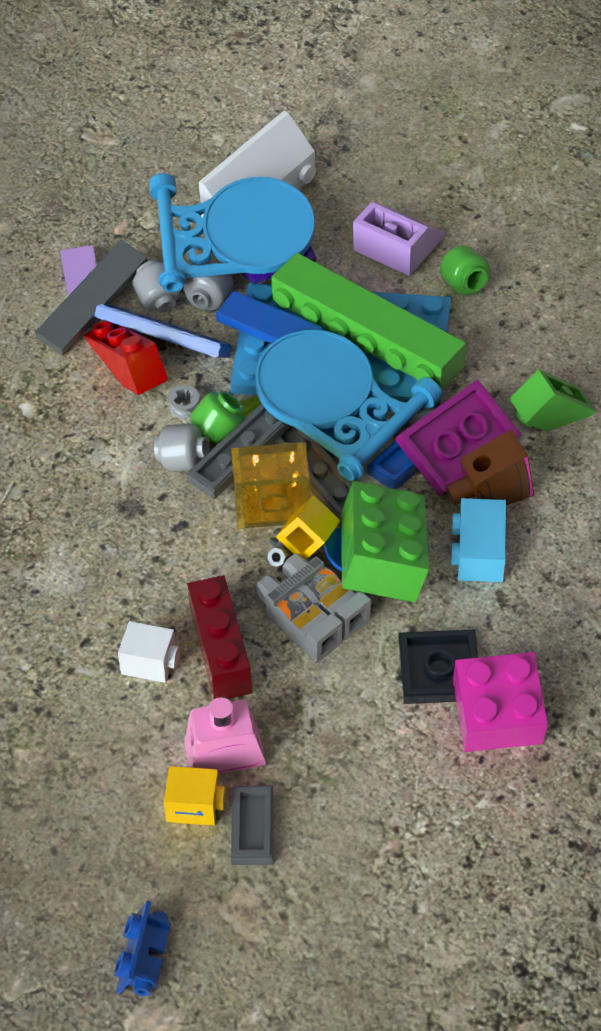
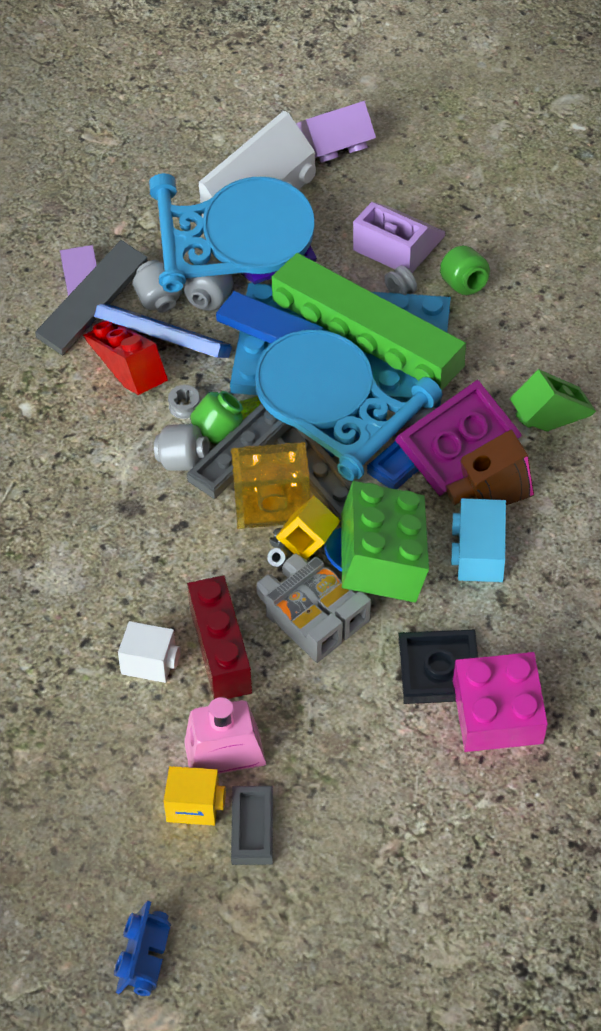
none -> lavender slope [296,101,376,163]
none -> light grey bush [385,265,417,295]

